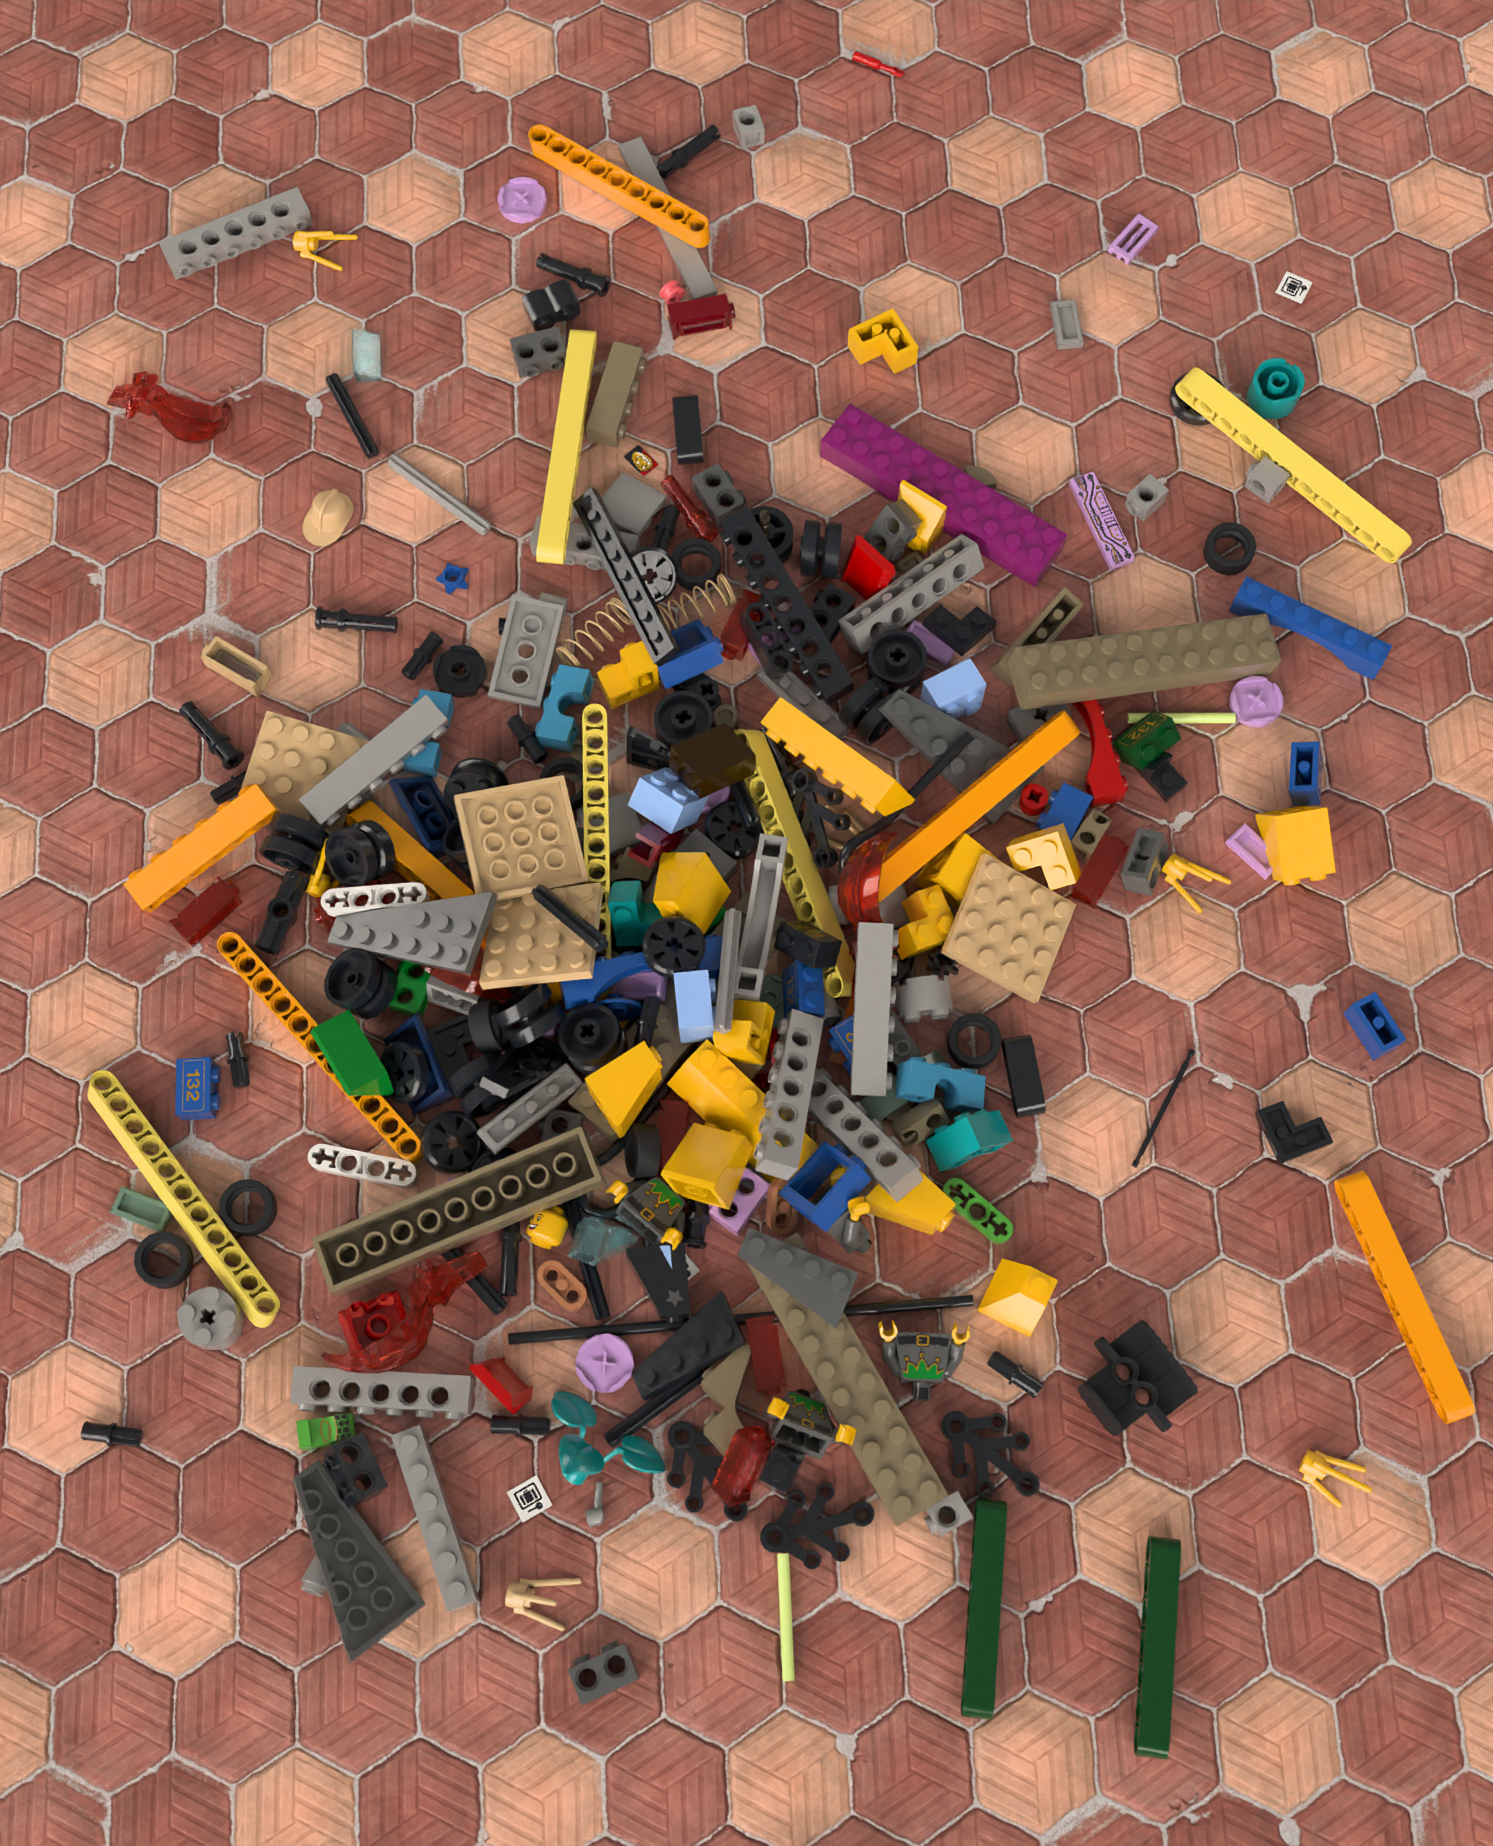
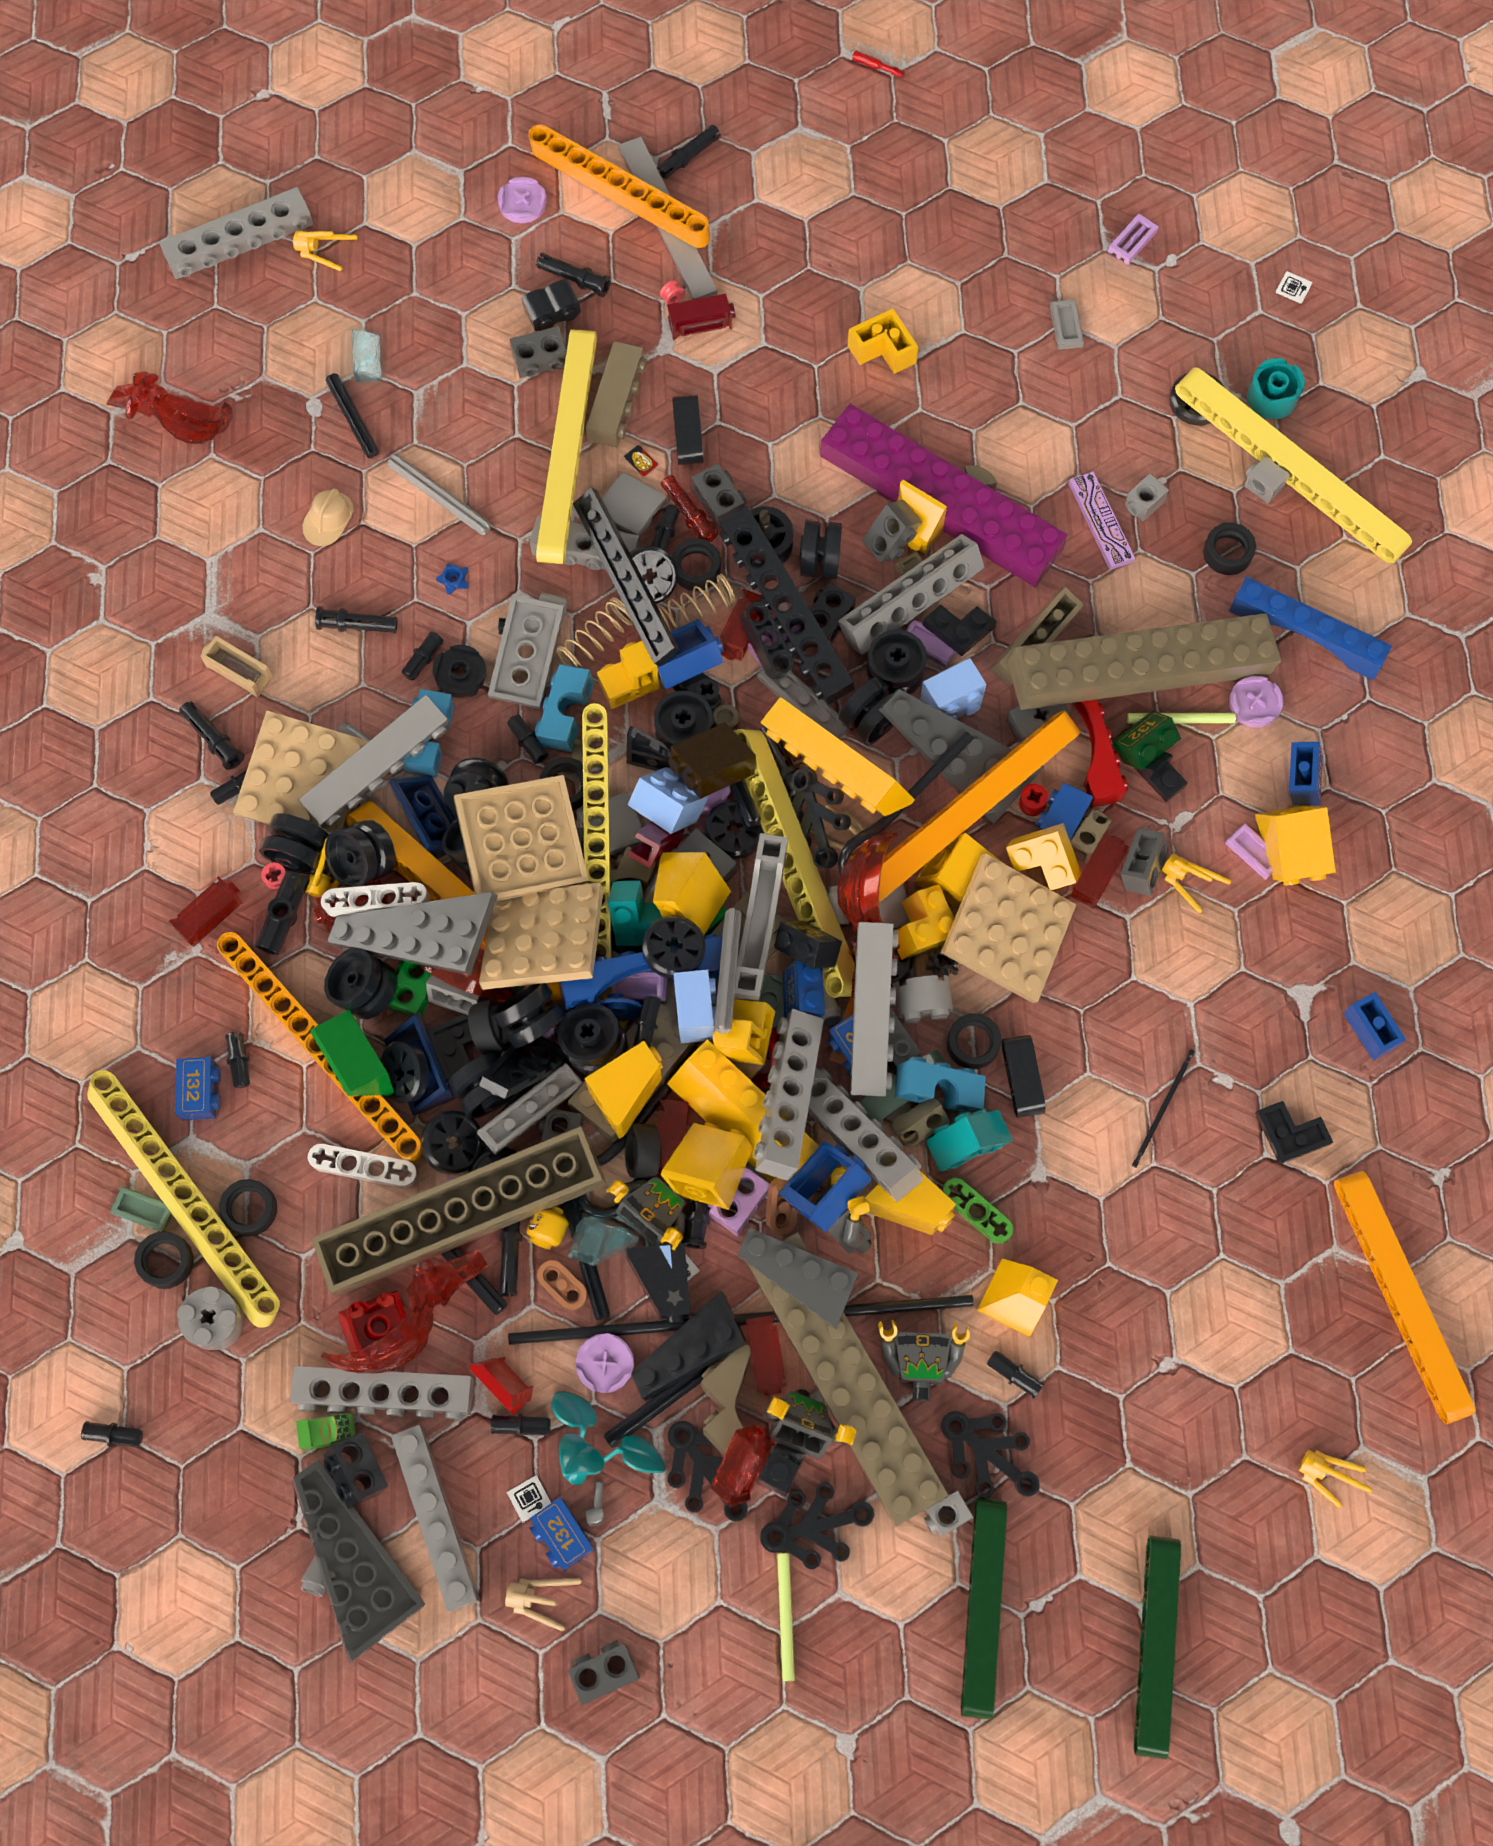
light orange brick [123,783,281,913] -> none
black axle [531,884,608,952] -> none
light grey brick [732,105,764,150] -> none
red slope [841,535,896,601] -> none
black piece [1077,1320,1198,1436] -> none
none -> coral bush [261,862,286,890]
none -> blue brick [529,1497,595,1571]

